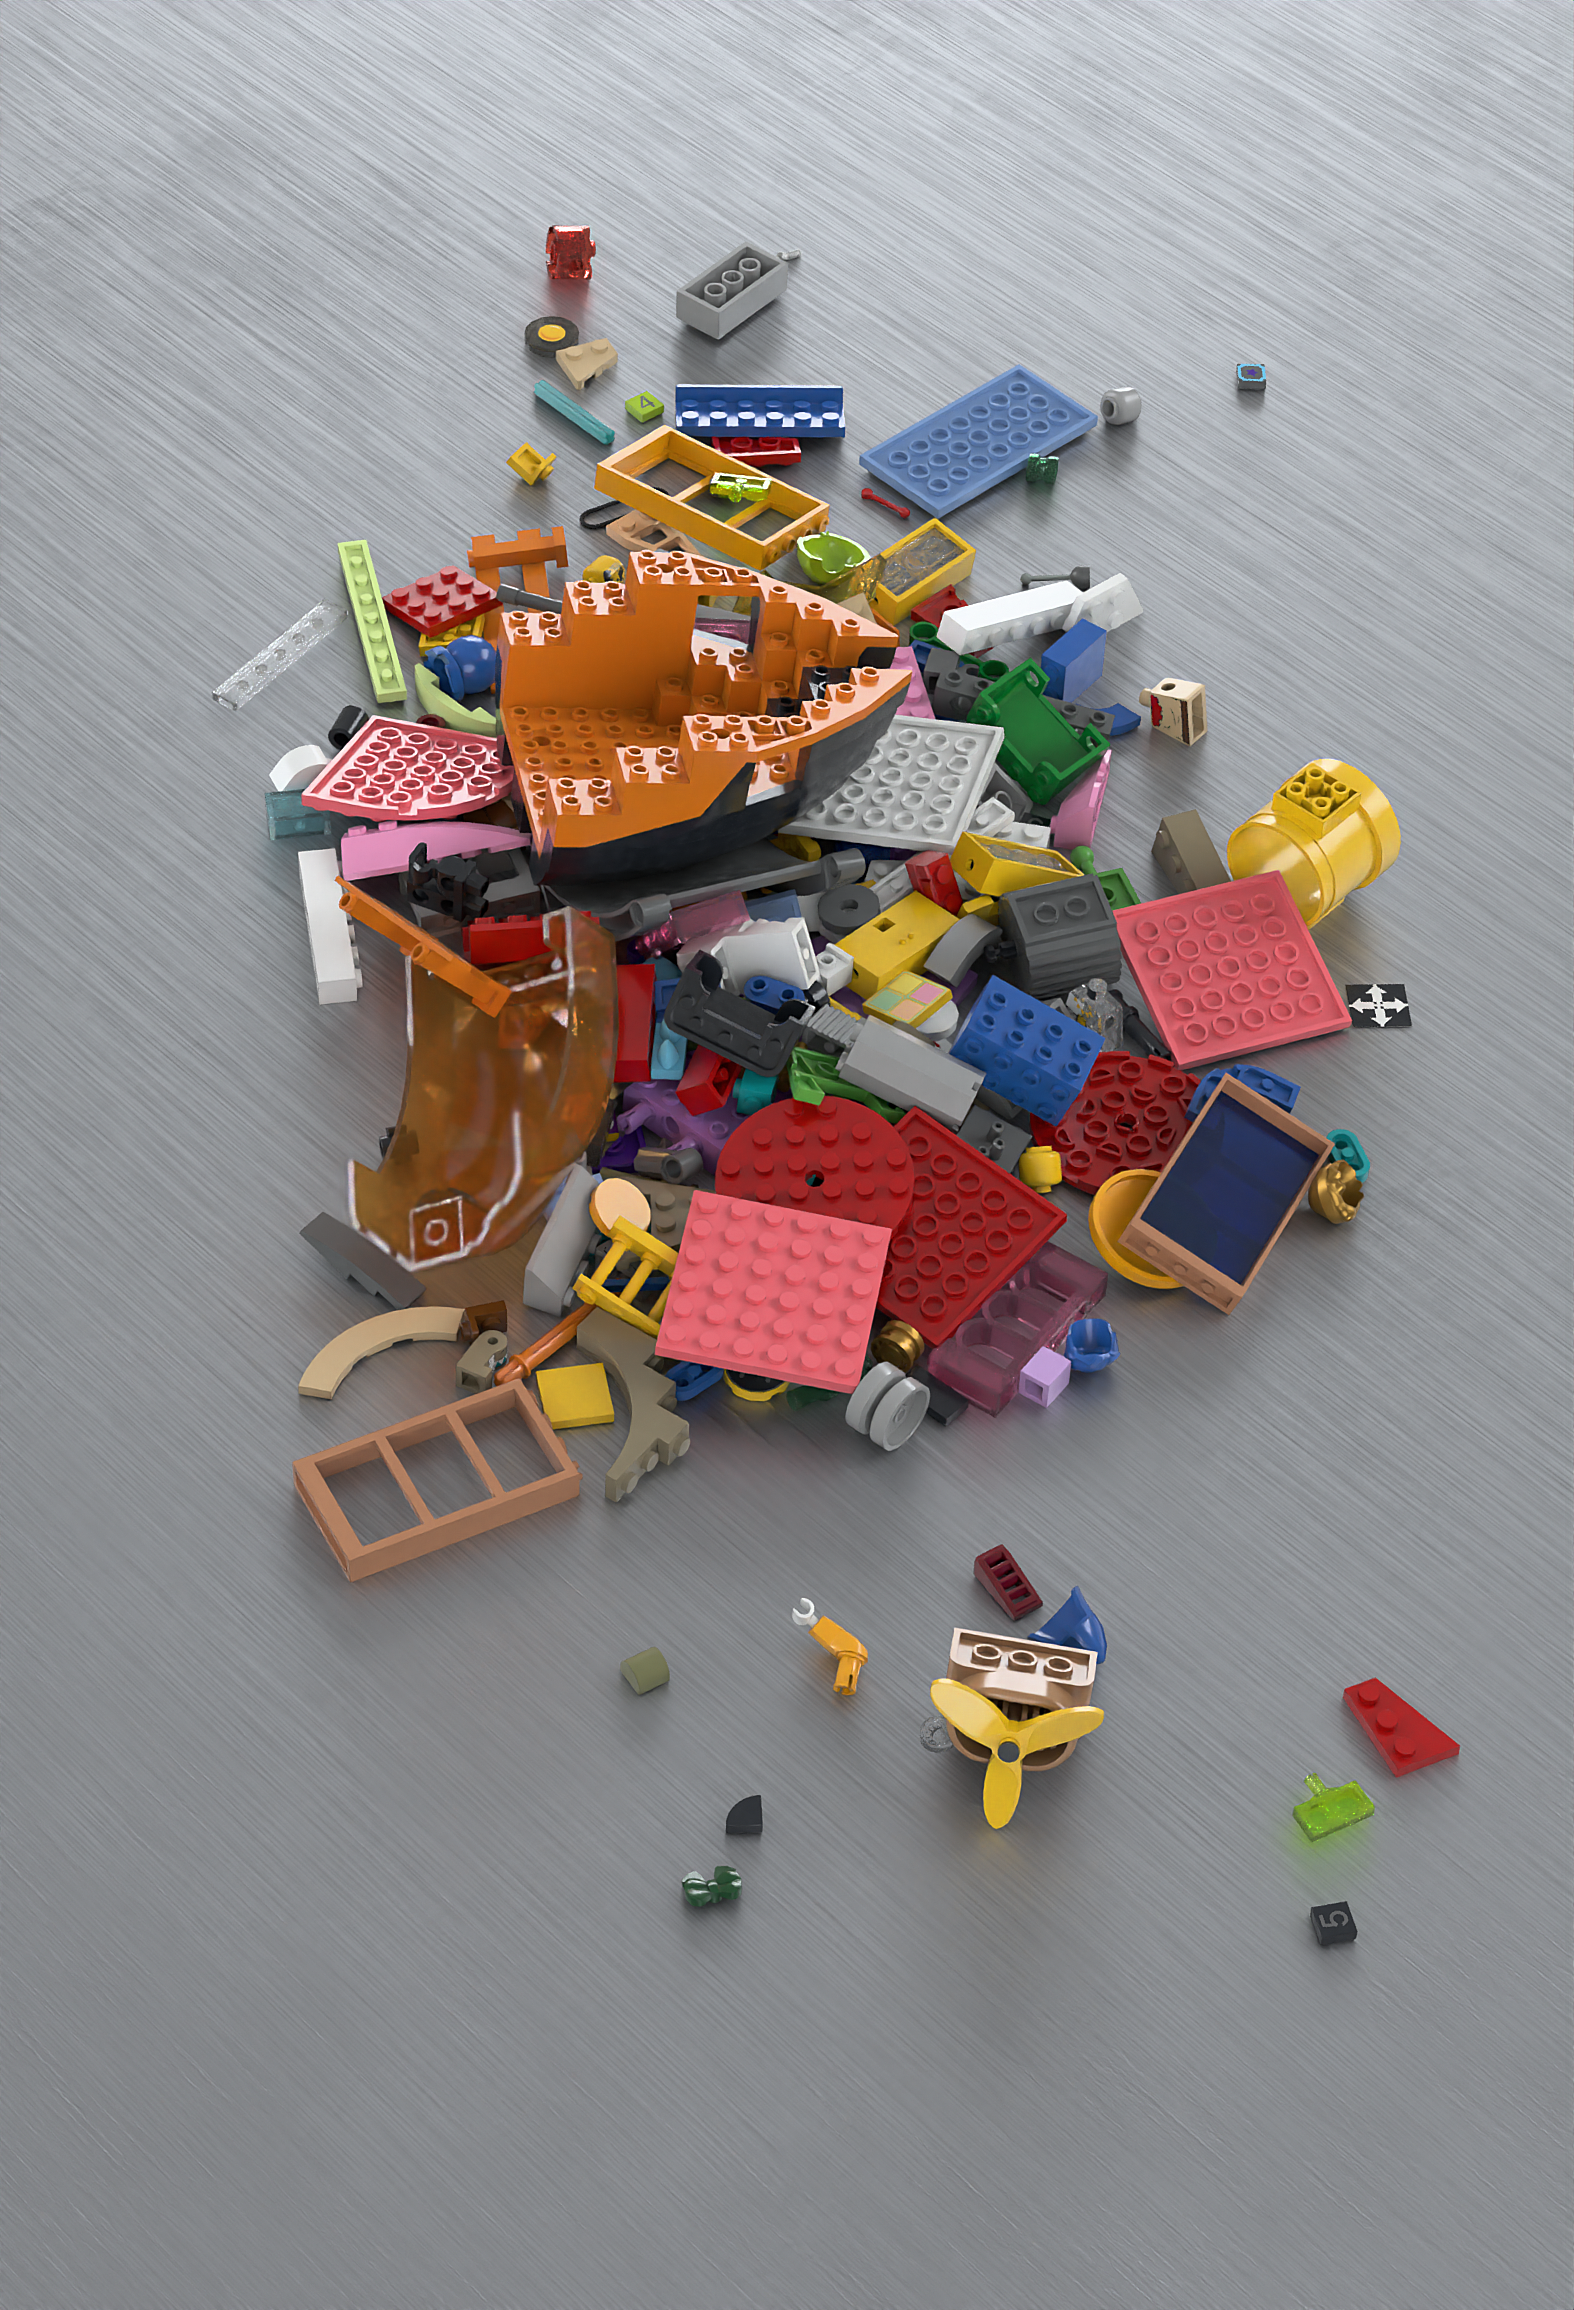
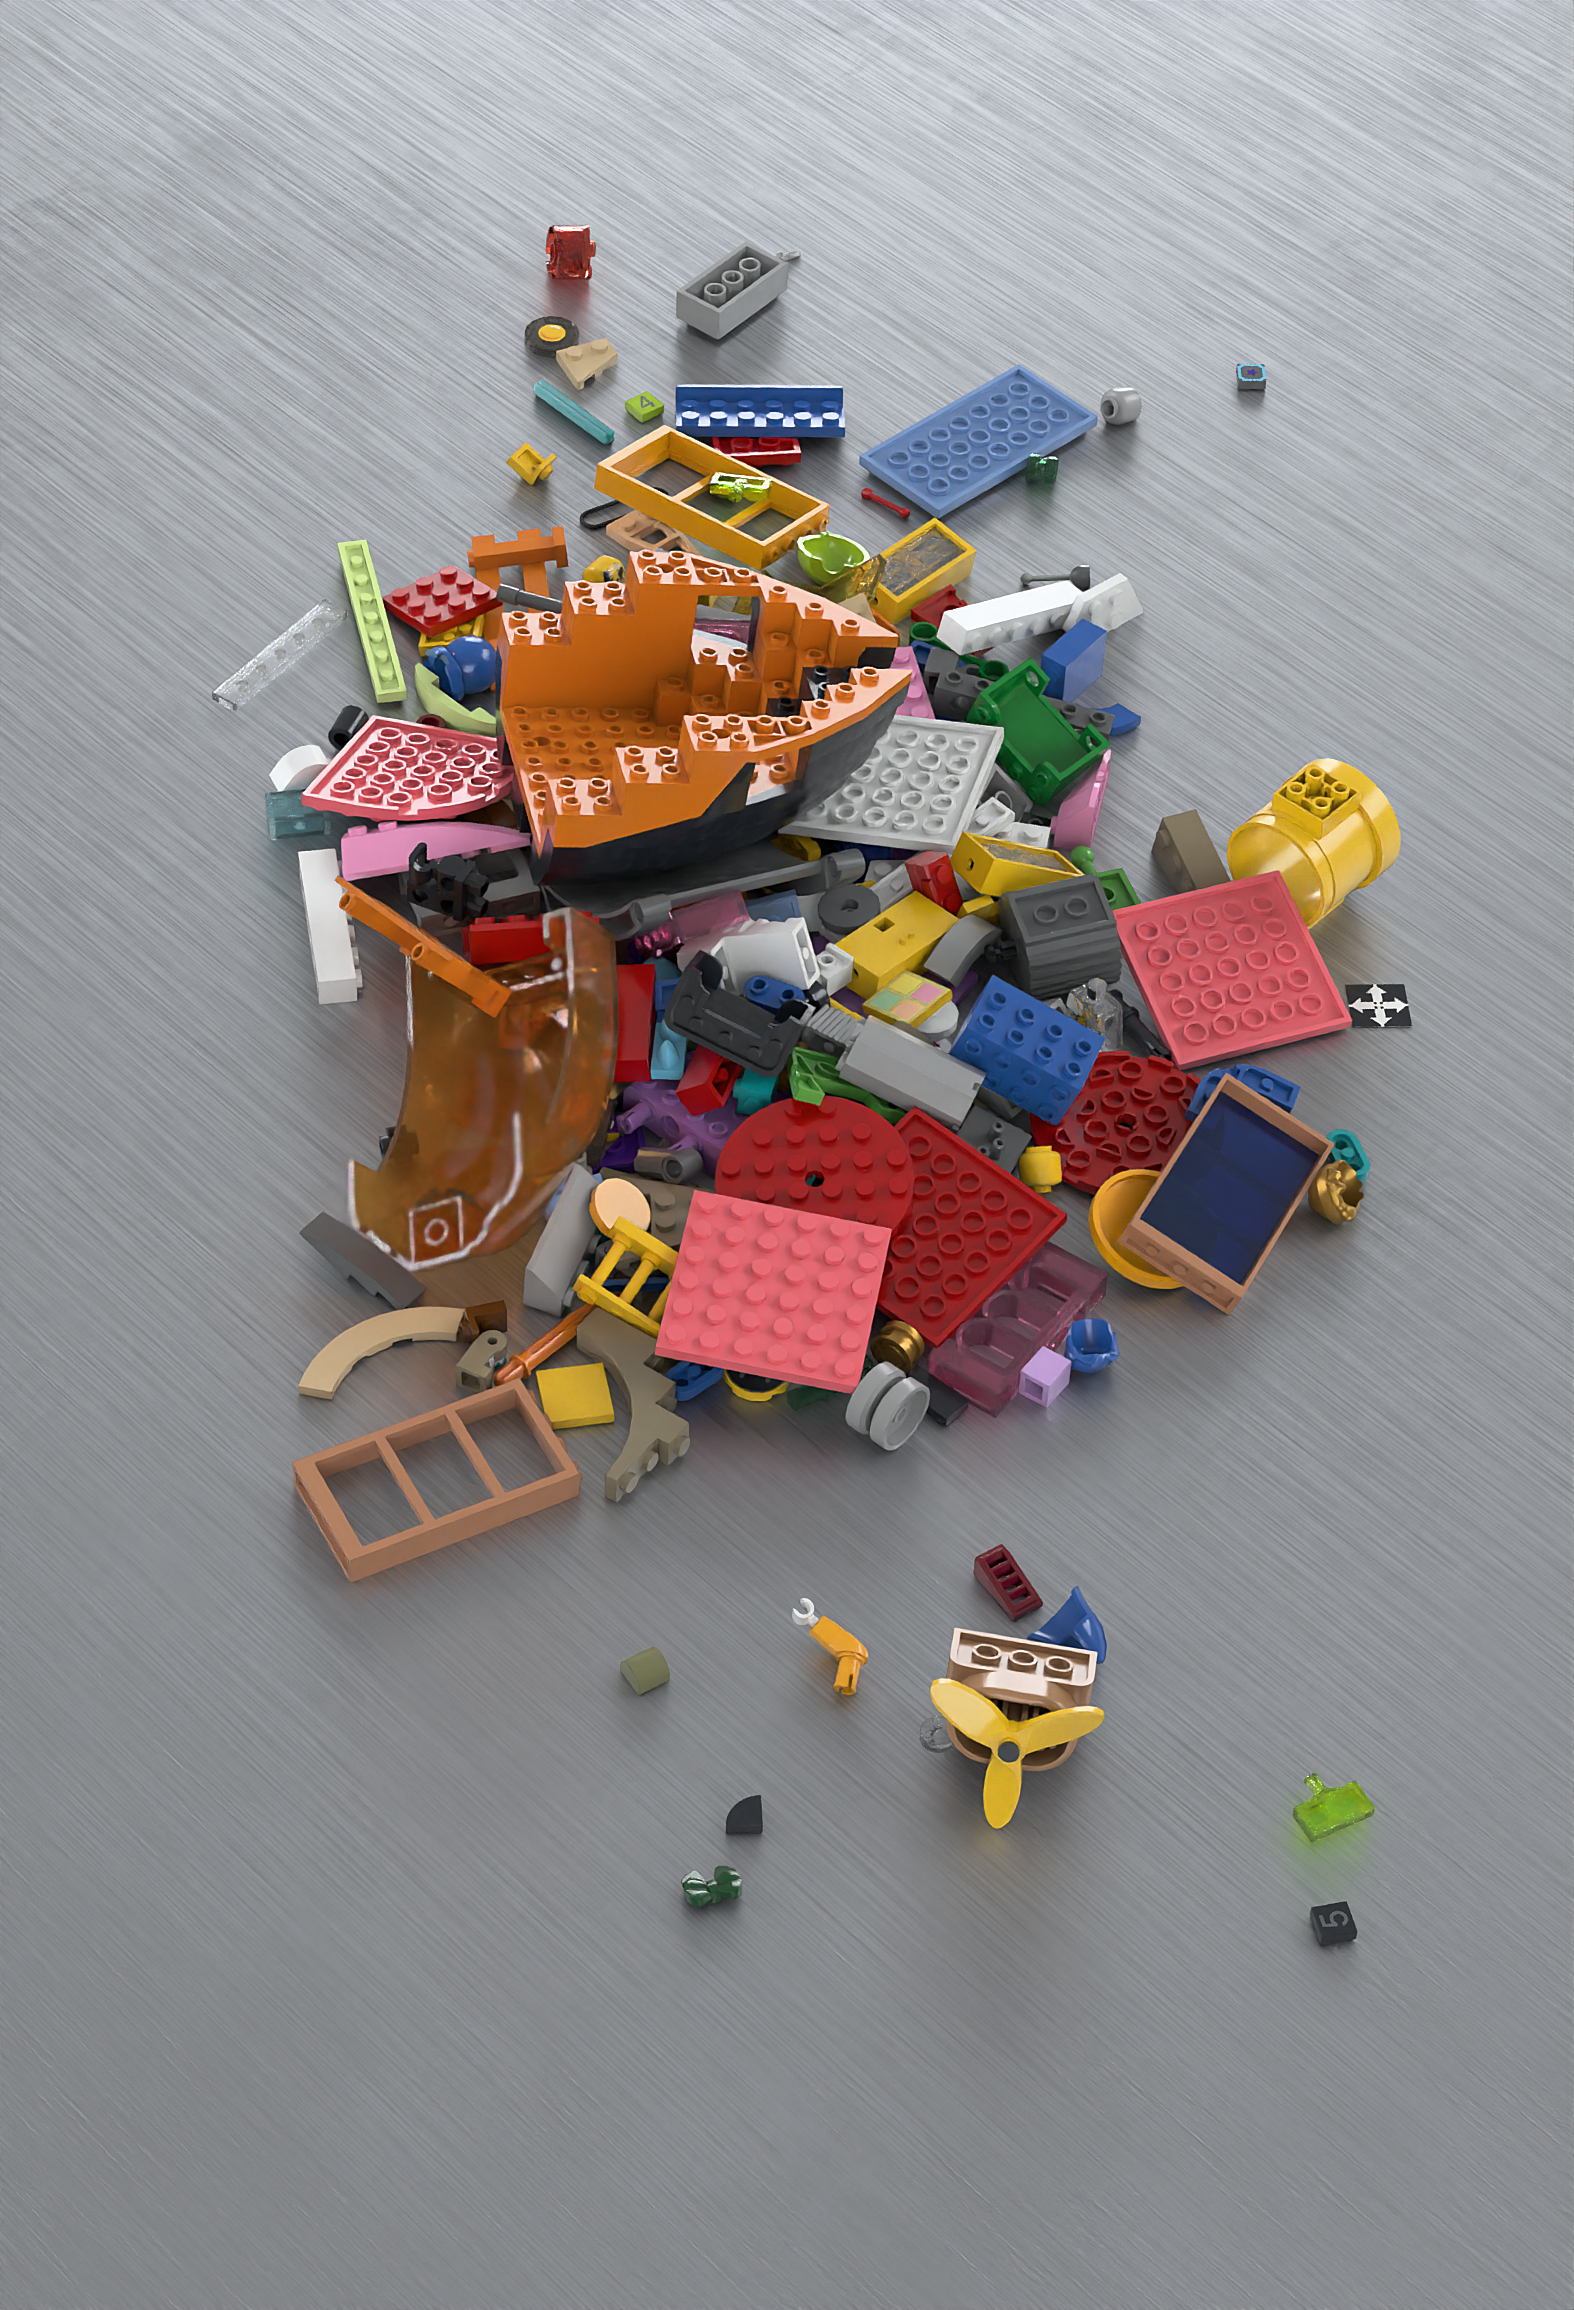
tan torso [1139,678,1208,747] -> none
red wing [1343,1677,1460,1778] -> none

